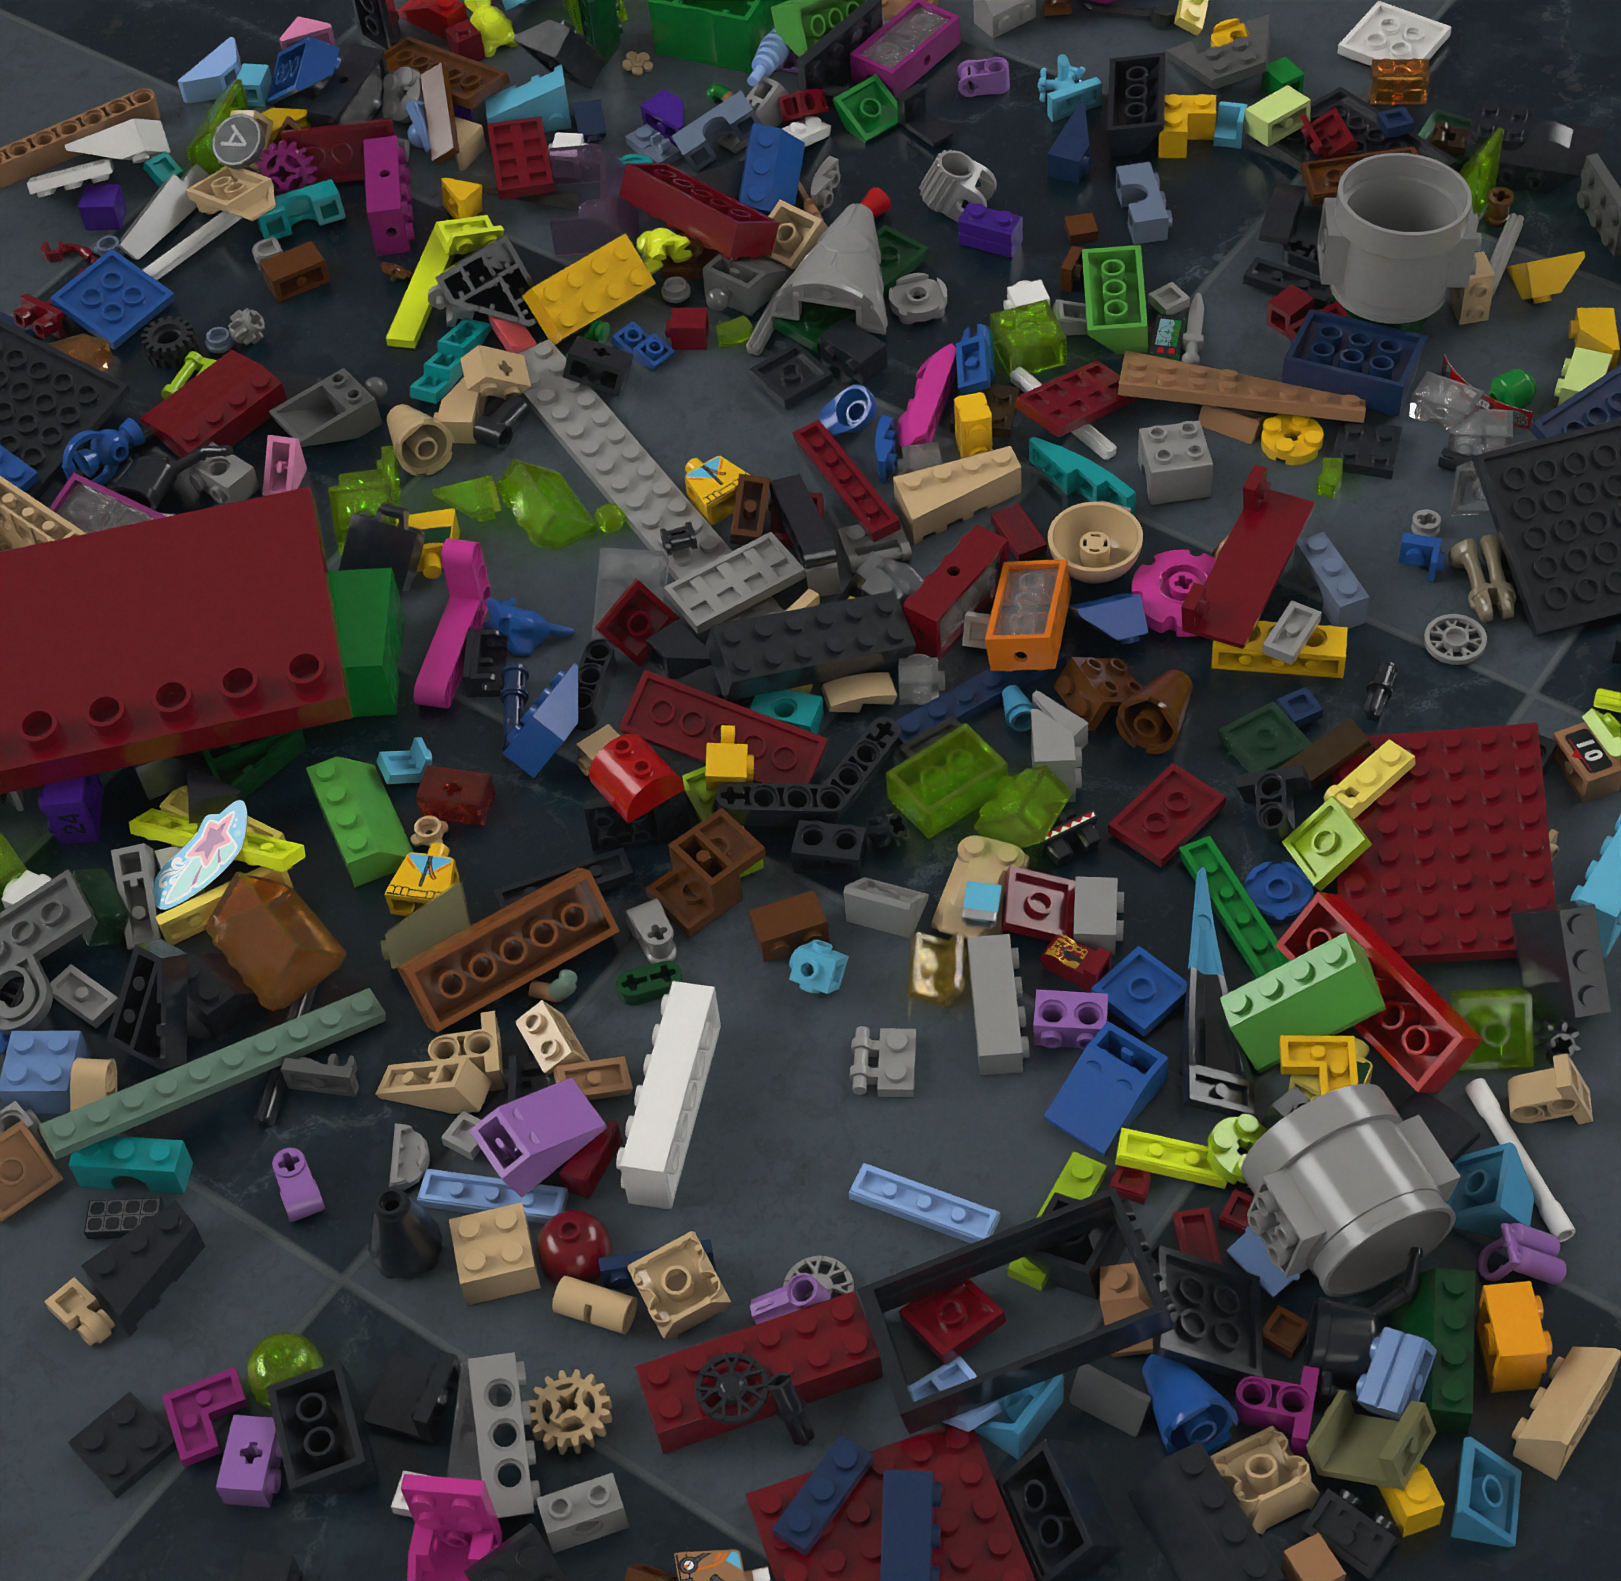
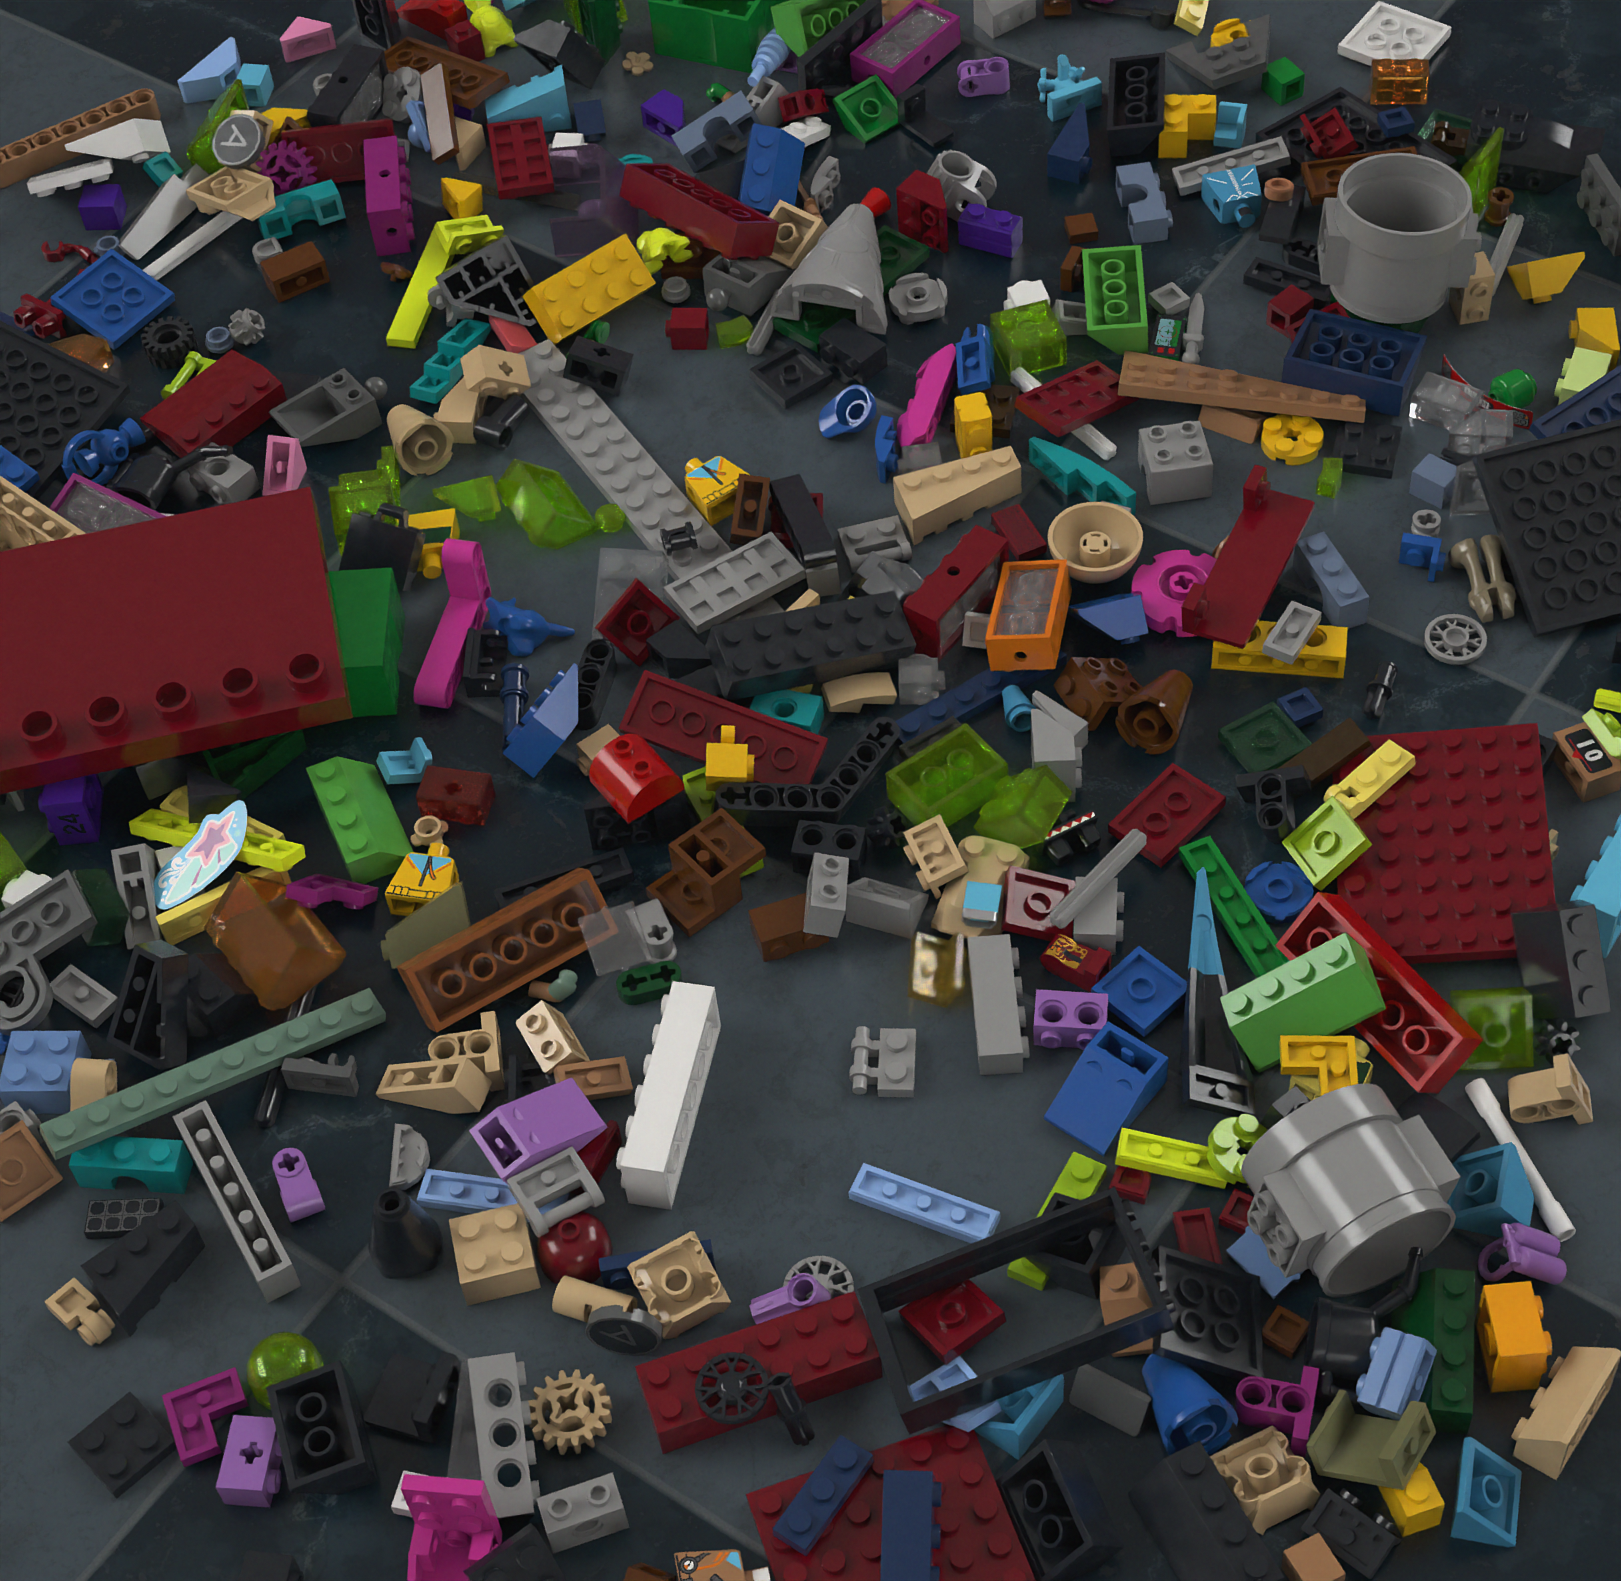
blue slope [265,36,341,105] -> none
light grey plate [441,1110,481,1160] -> none
blue slope [611,321,675,370] -> none
sand blue plate [625,124,682,164] -> none
medium azure brick [789,940,849,994] -> none
dark red plate [793,420,901,542] -> none
yellowish green brick [1245,85,1311,147] -> none
none -> light grey brick [173,1100,301,1303]
none -> magenta plate [285,873,379,909]
none -> light grey plate [507,1146,605,1237]
none -> clear piece [578,901,652,976]
none -> tile [585,1305,663,1356]
none -> light grey brick [803,853,849,938]
none -> dark red slope [896,169,948,253]
none -> tan bracket [903,814,969,899]
none -> light grey axle [1050,829,1147,929]
none -> light grey plate [1172,136,1291,196]
none -> dark azure torso [1201,164,1262,228]
none -> nougat tile [1264,178,1294,201]
none -> sand blue brick [1409,453,1462,509]

